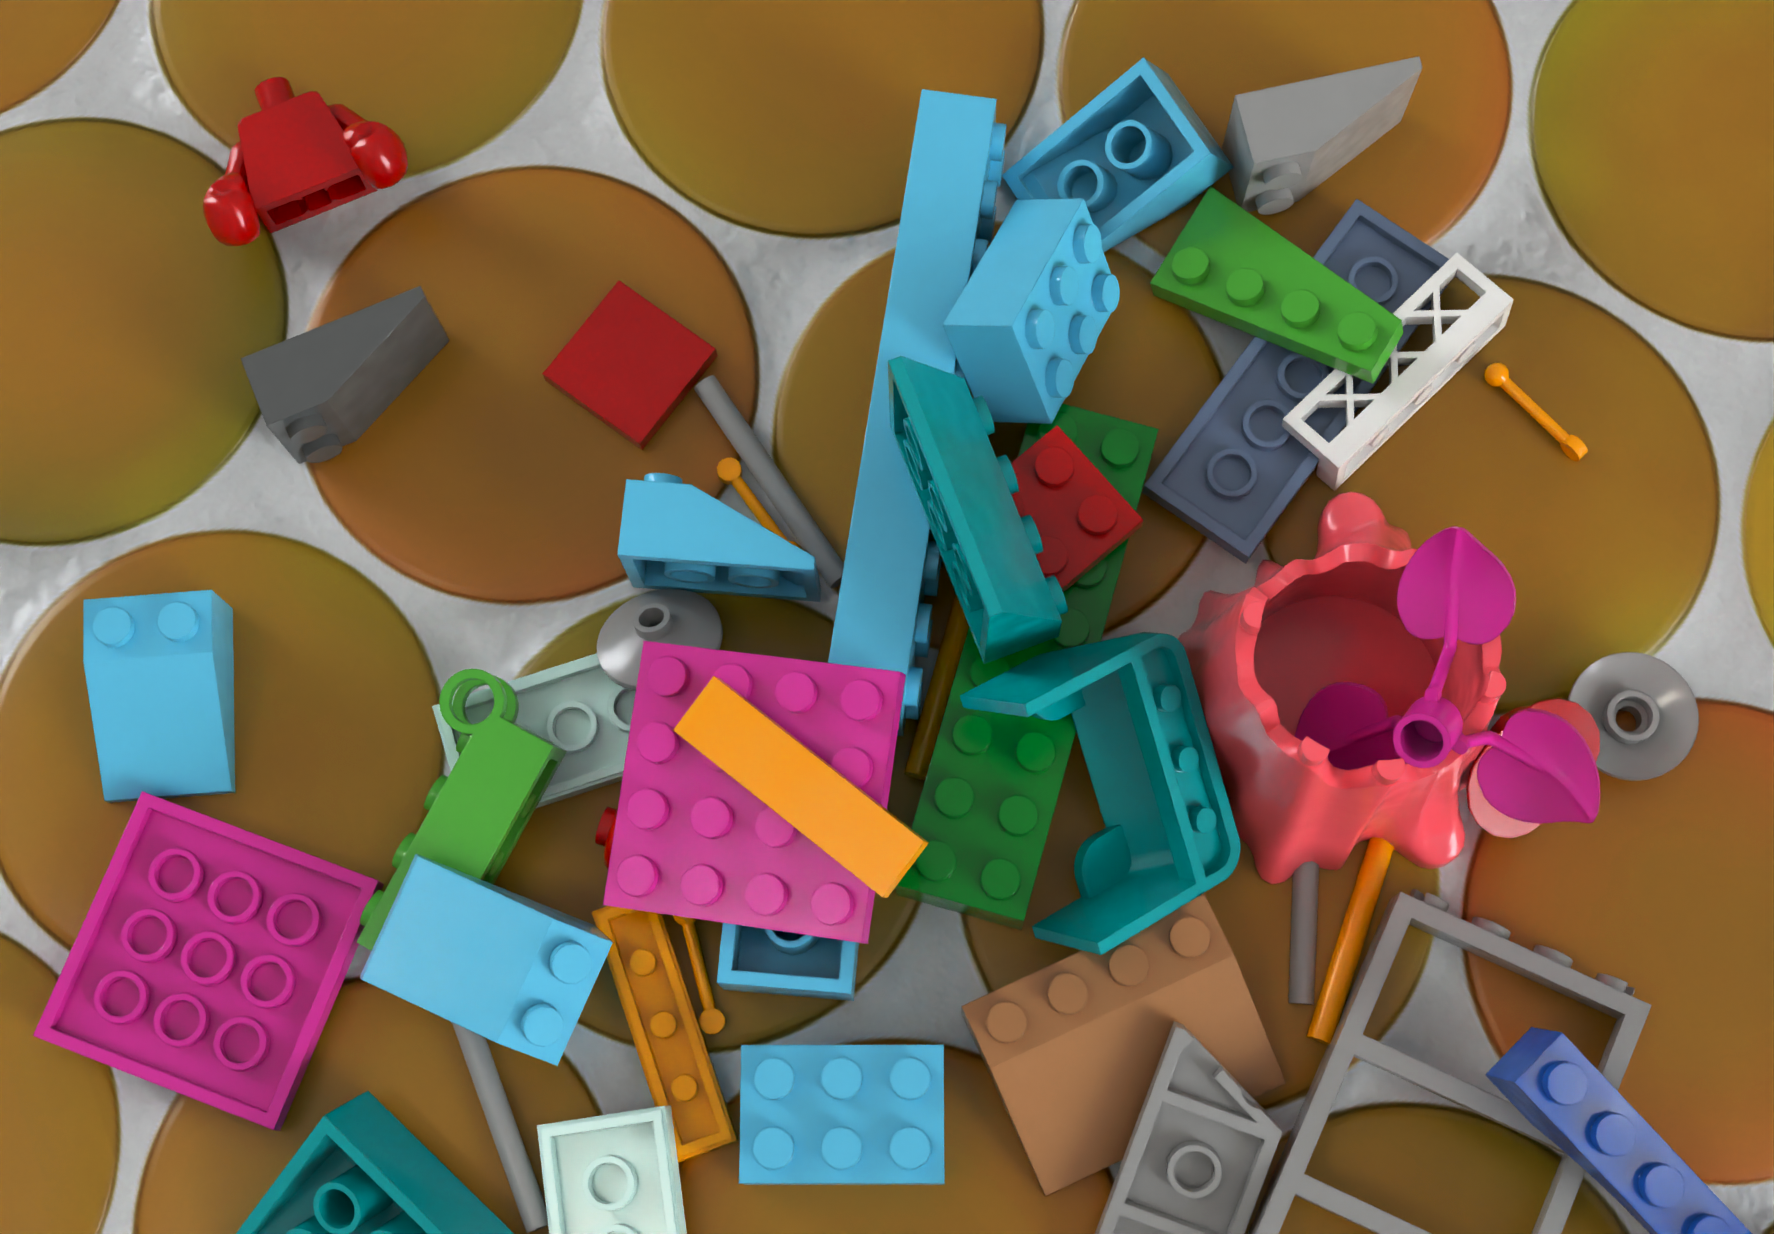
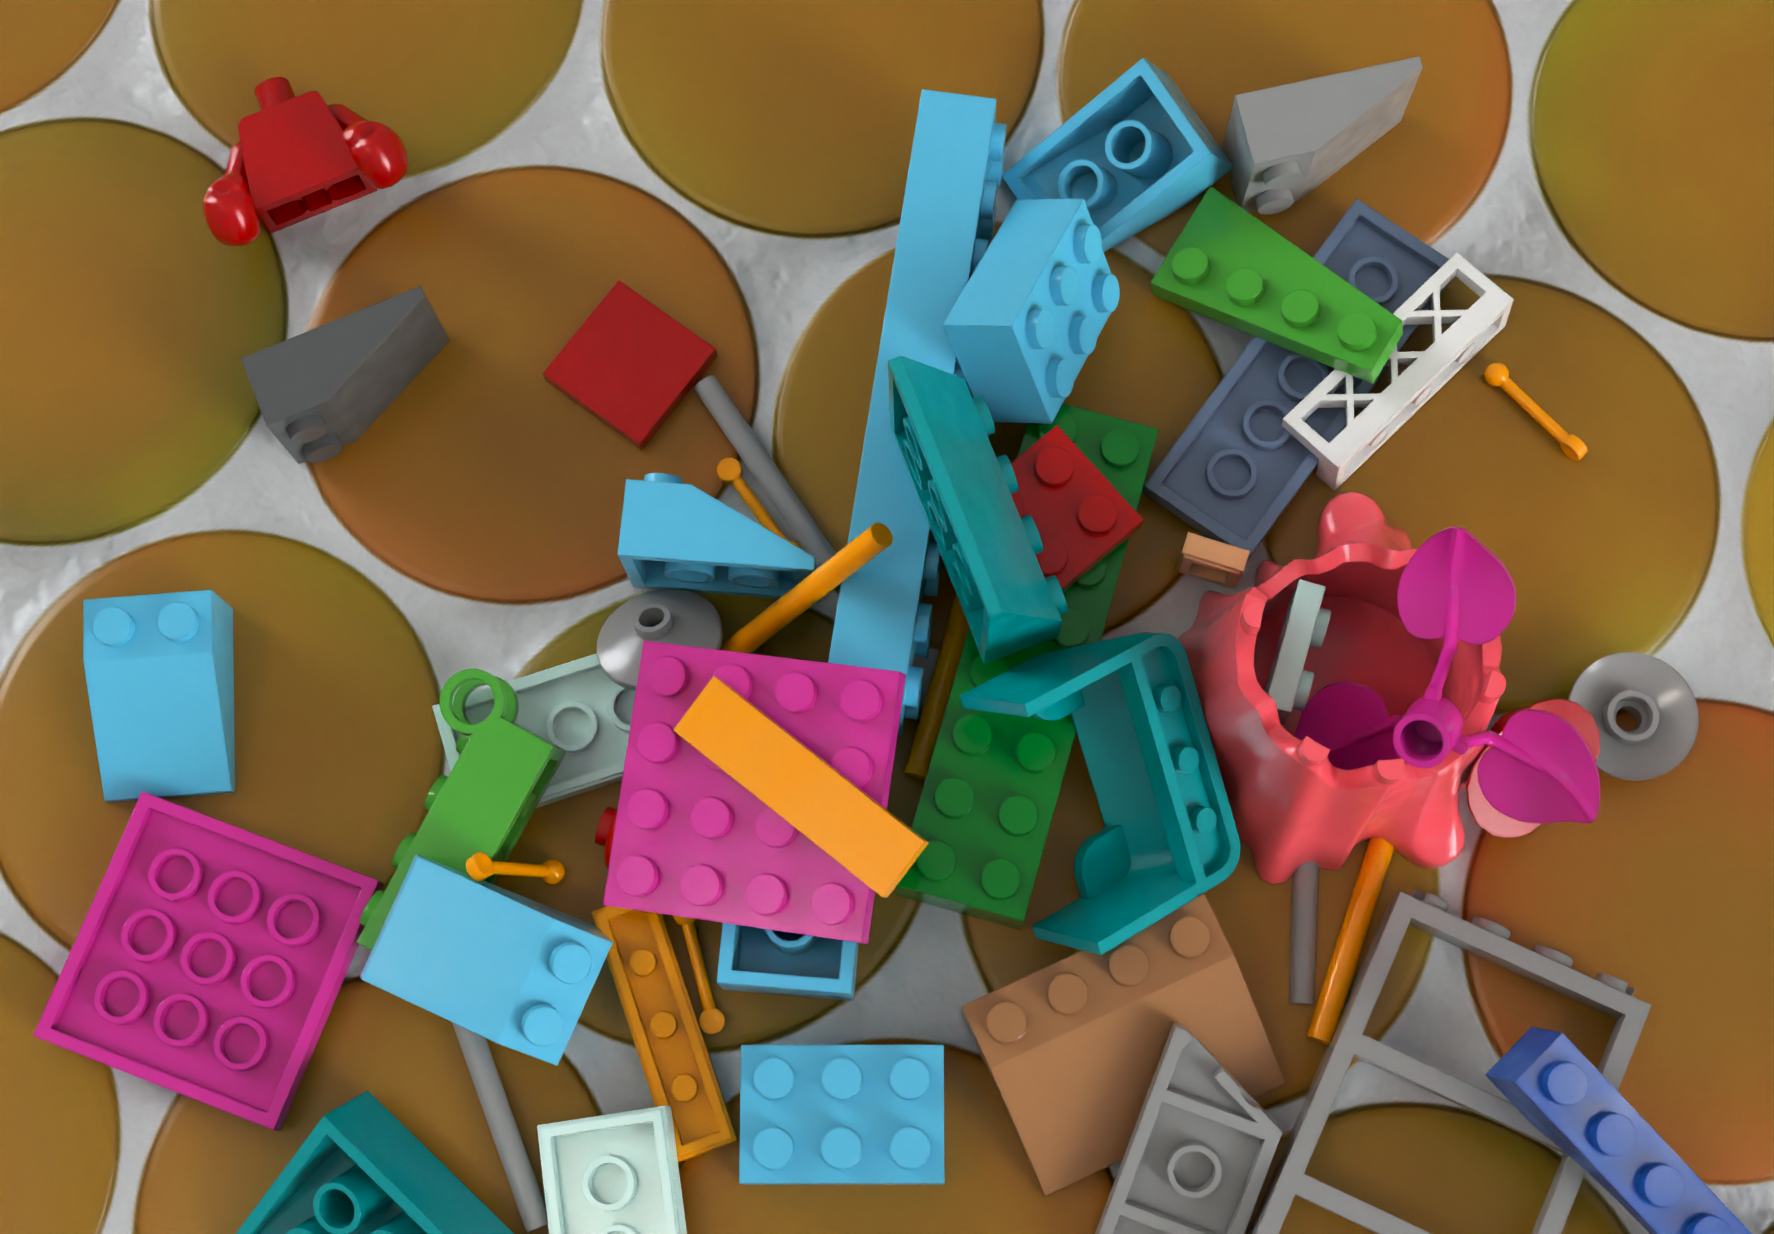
none -> light orange hinge [465,852,565,885]
none -> light orange bar [719,523,893,653]
none -> light nougat tile [1176,532,1250,589]
none -> light aqua plate [1264,579,1331,726]

